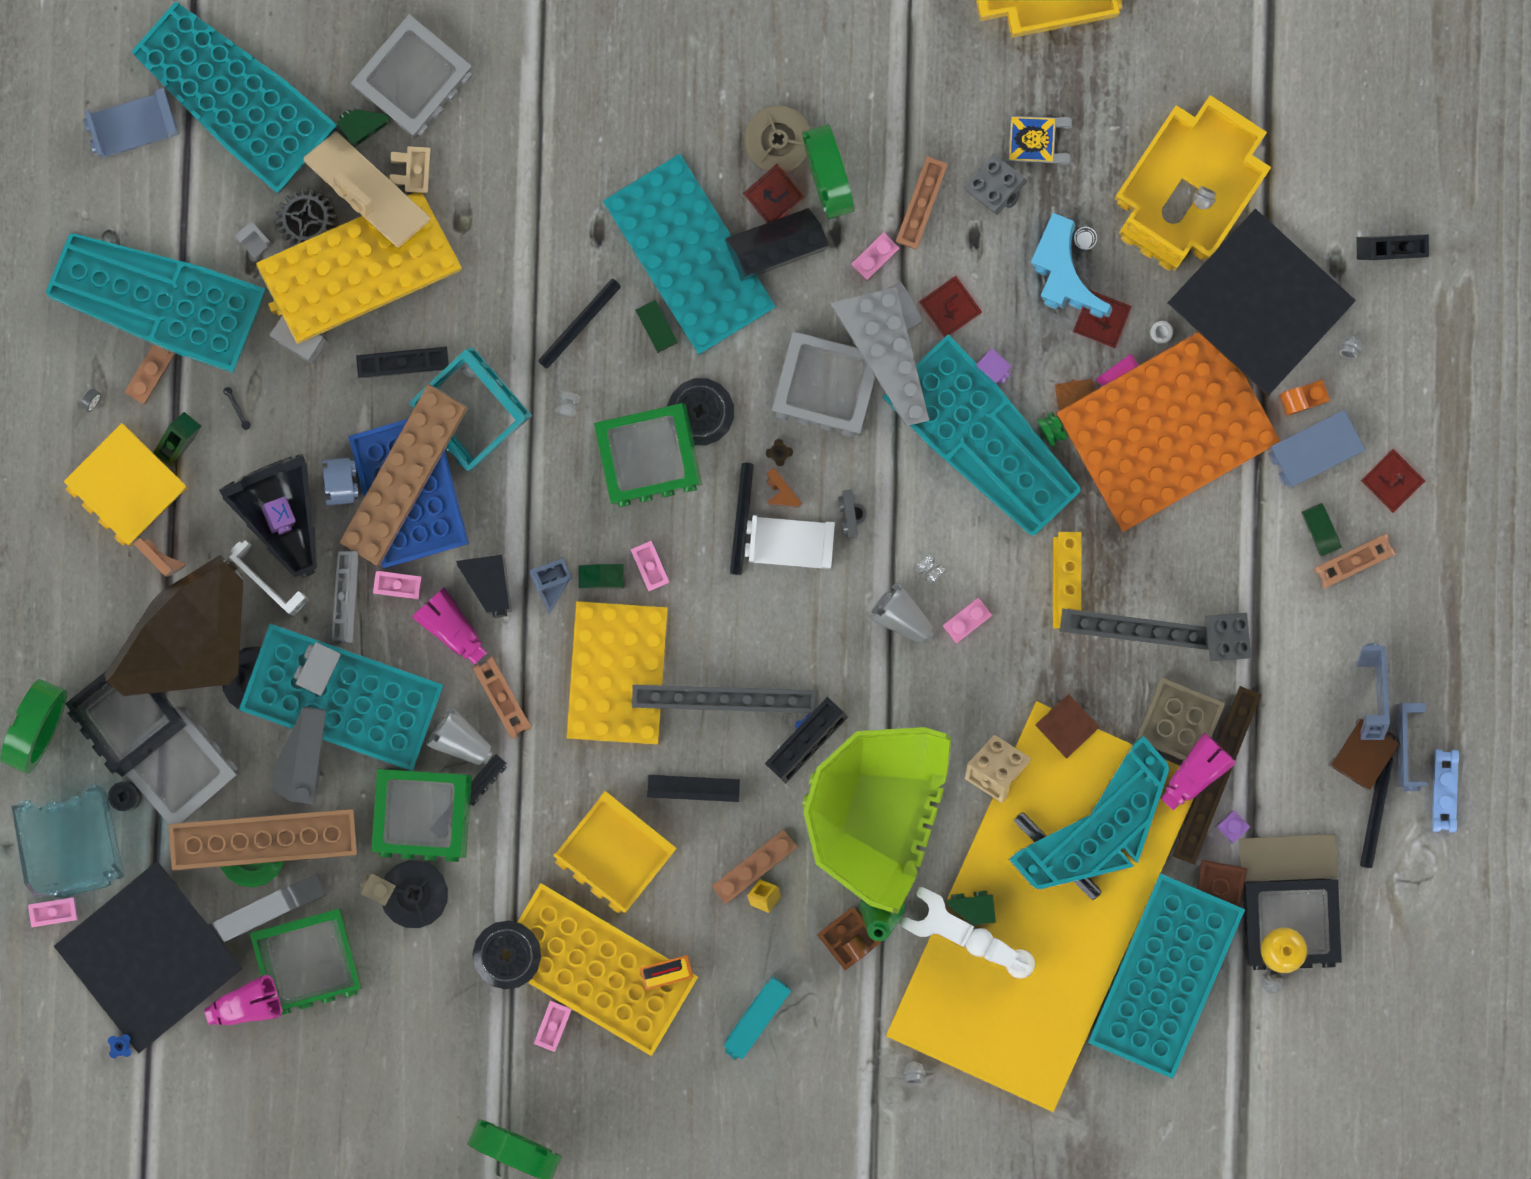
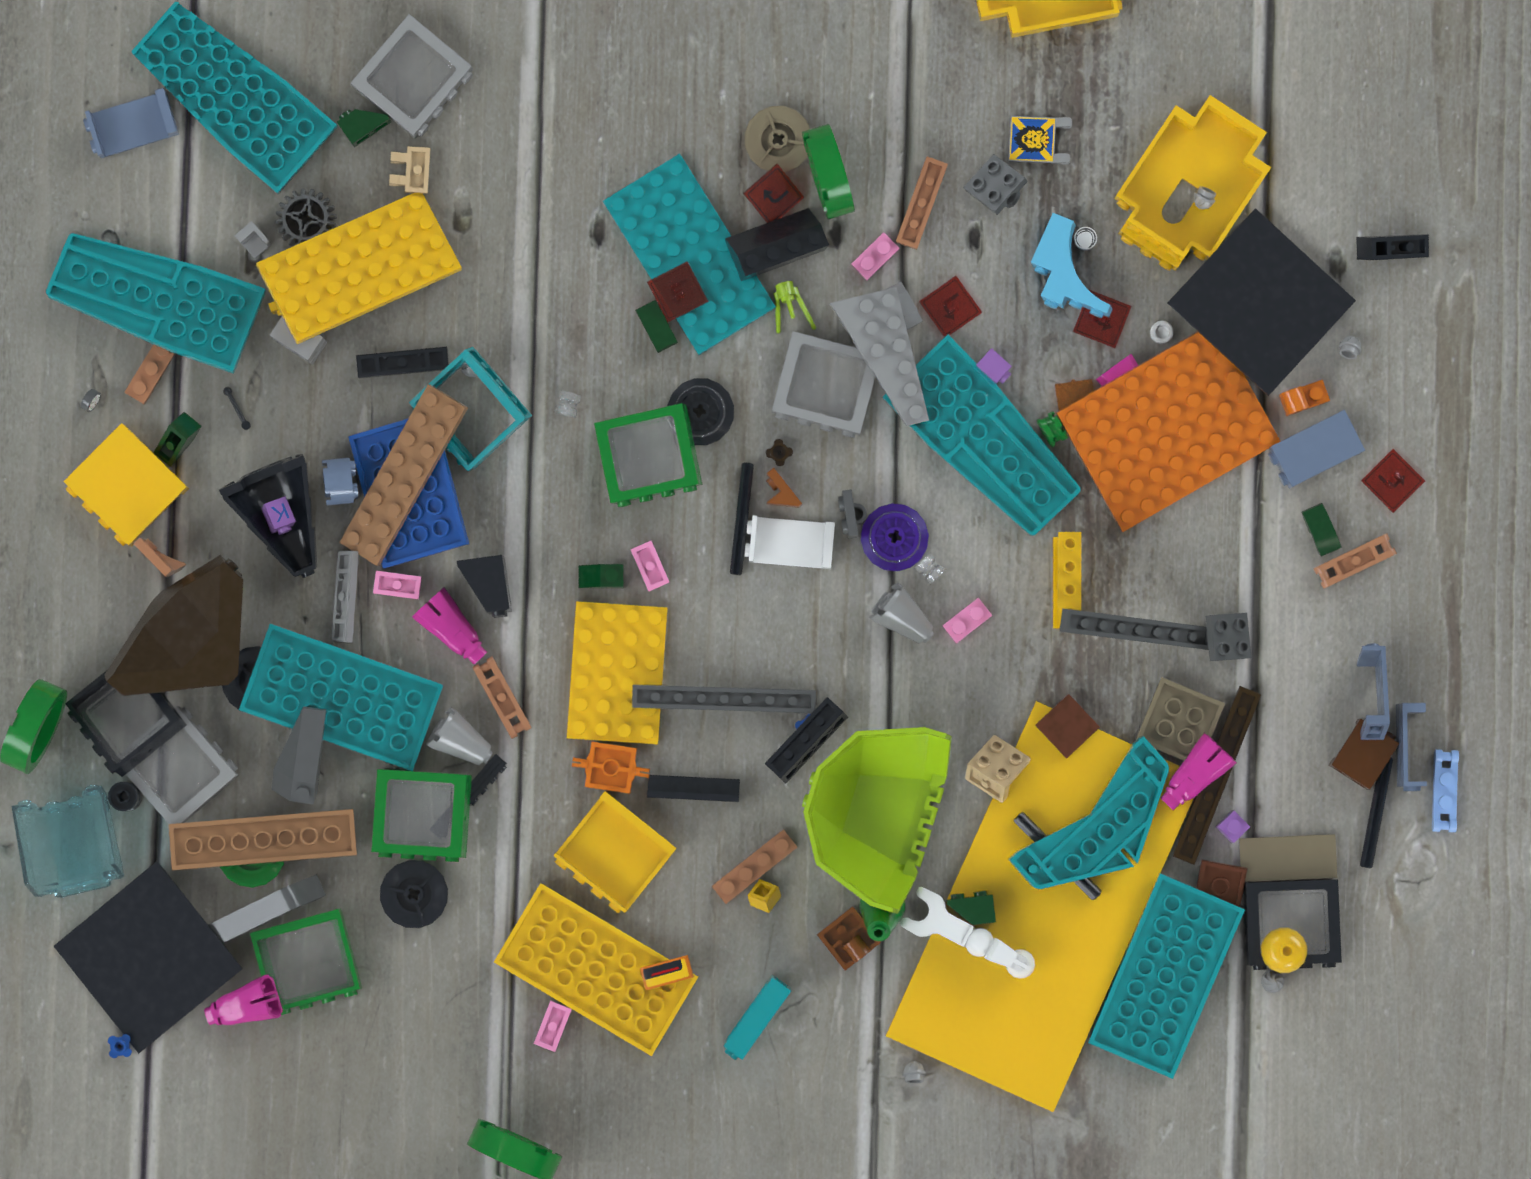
bright pink plate [28,897,78,927] -> none
white panel [230,541,310,616] -> none
light grey brick [294,642,341,696] -> none
tan bracket [304,132,430,247] -> none
dark tan bracket [360,873,396,906] -> none
black piece [472,920,541,990] -> none
sand blue slope [529,558,572,614] -> none
black axle [539,279,621,369] -> none
none -> orange plate [572,741,650,794]
none -> clear red piece [647,261,708,322]
none -> lime plant [773,281,816,334]
none -> dark purple piece [861,503,929,572]

